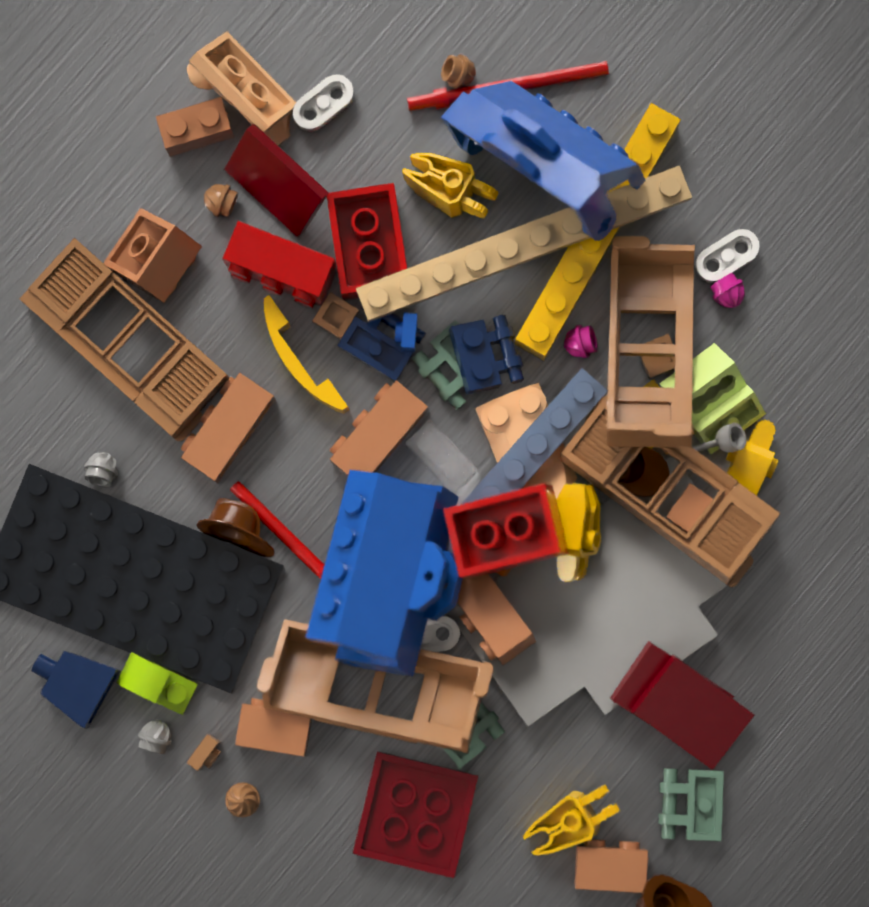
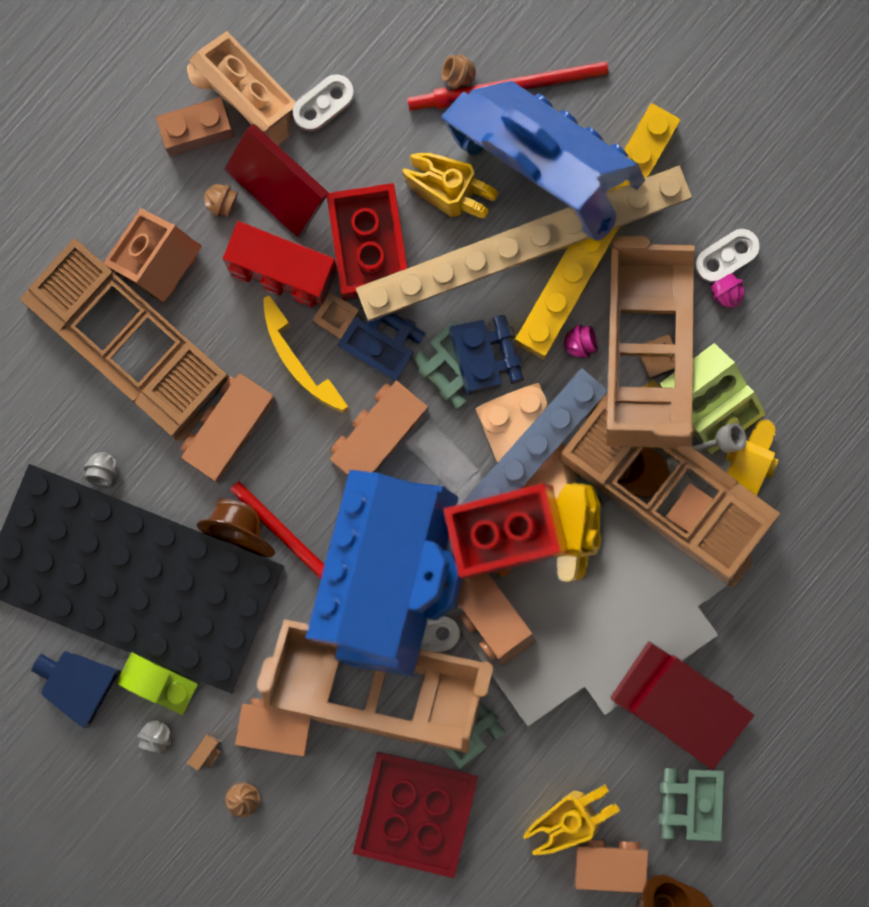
blue plate [395,313,418,352] -> none

